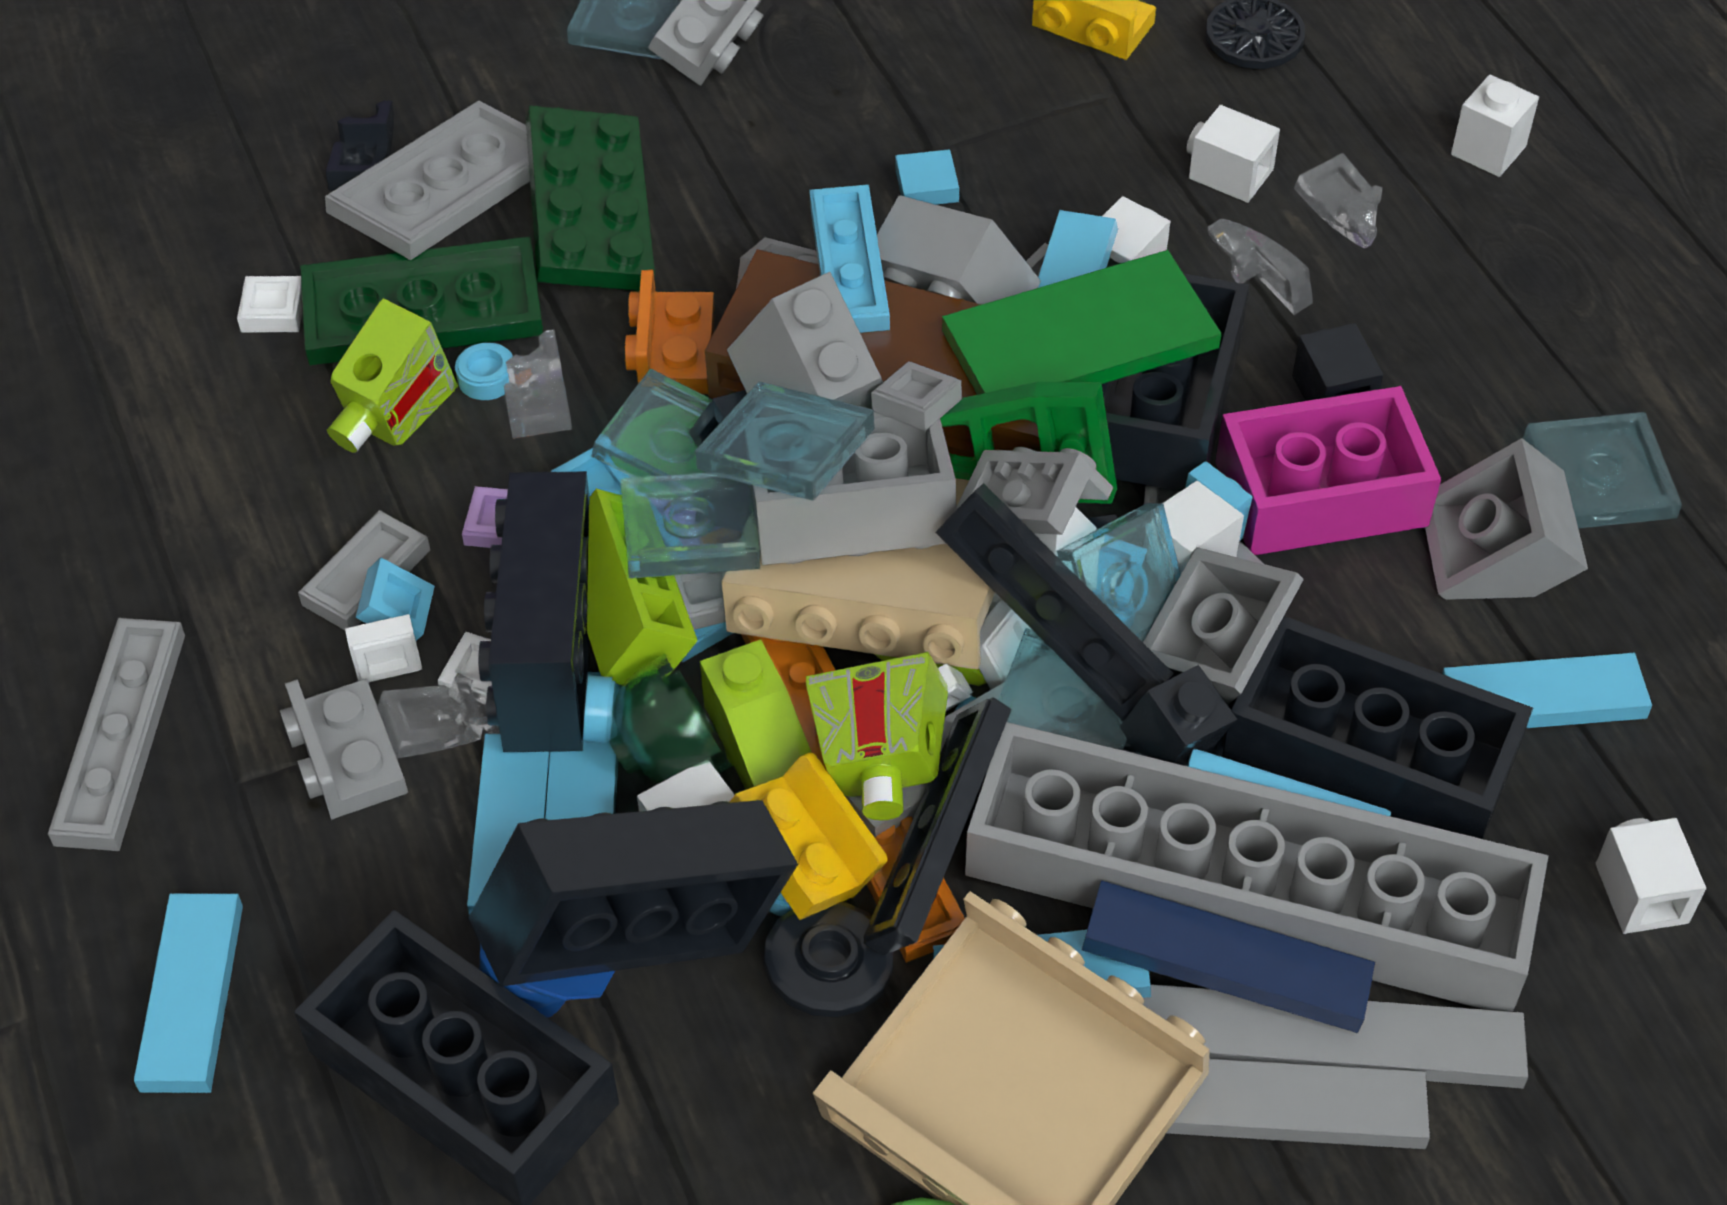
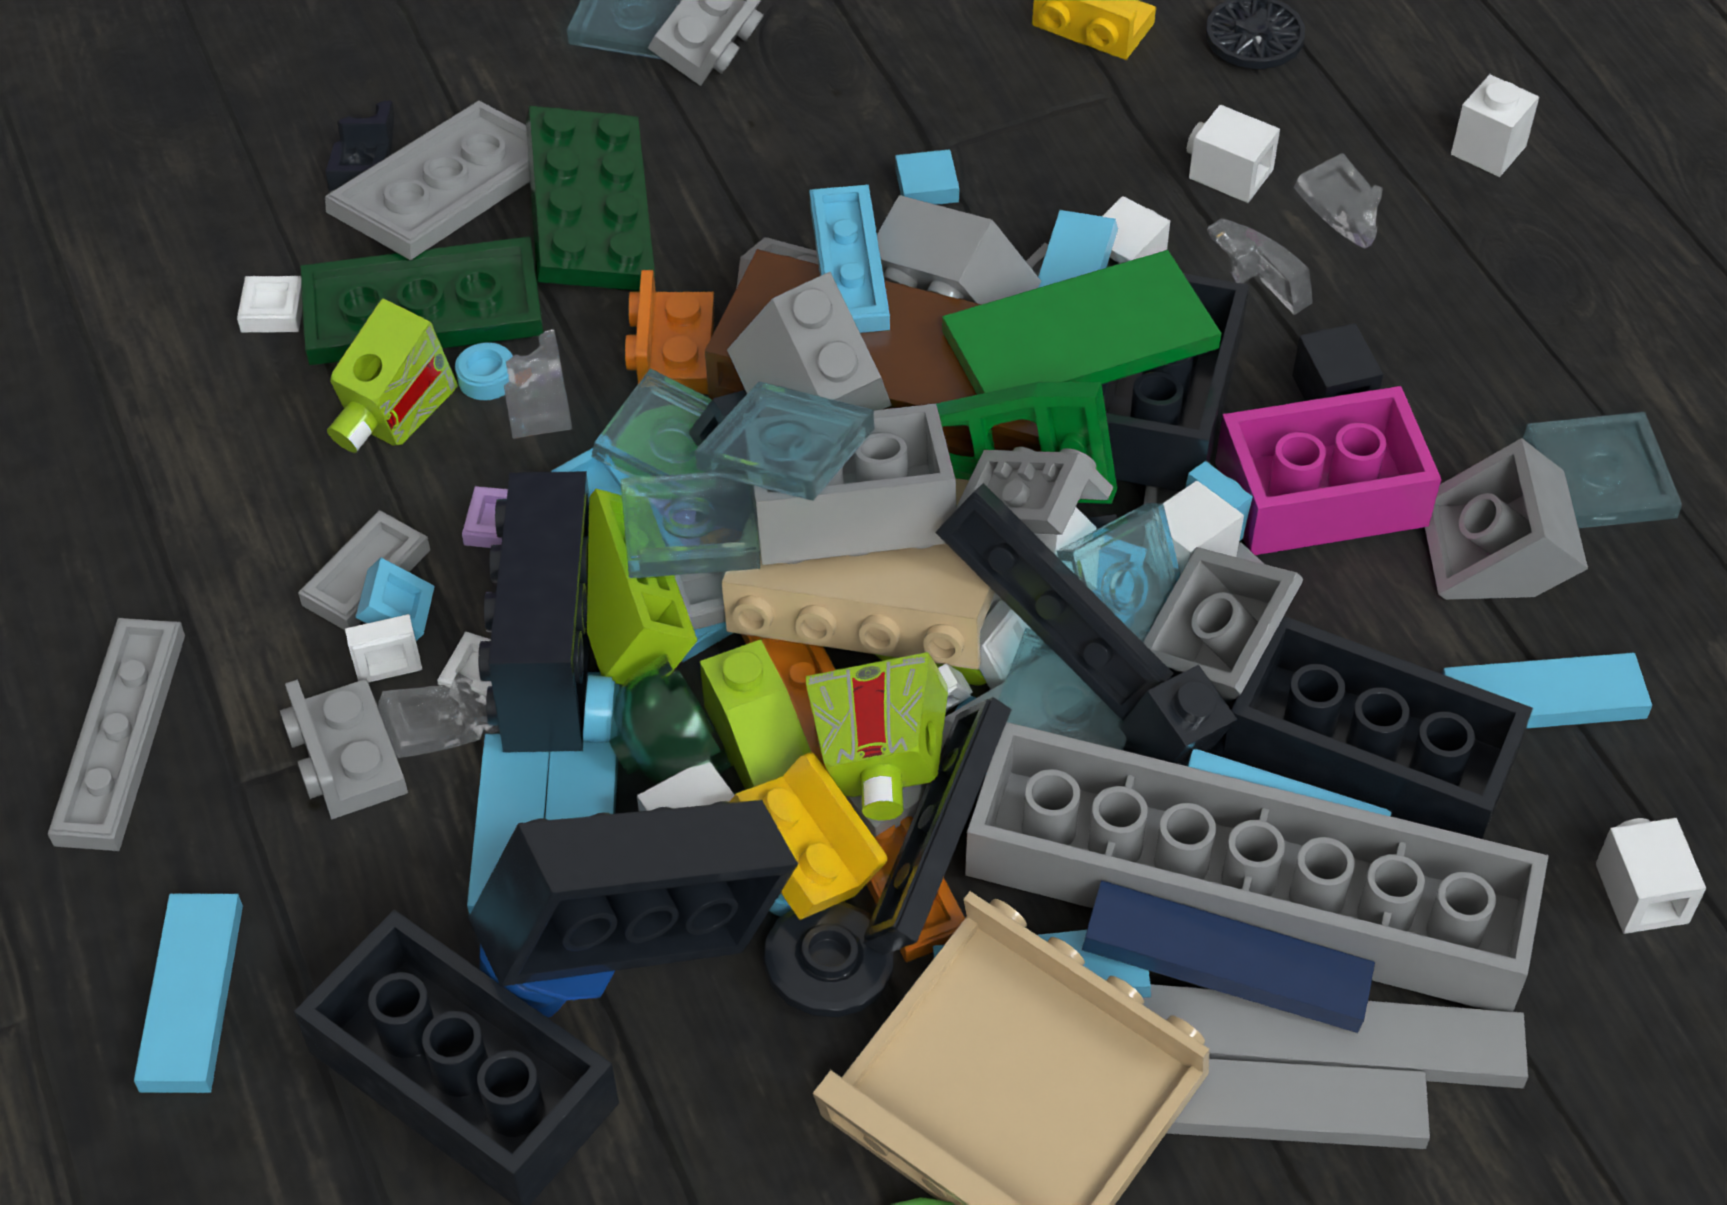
light grey tile [871,361,962,431] -> none

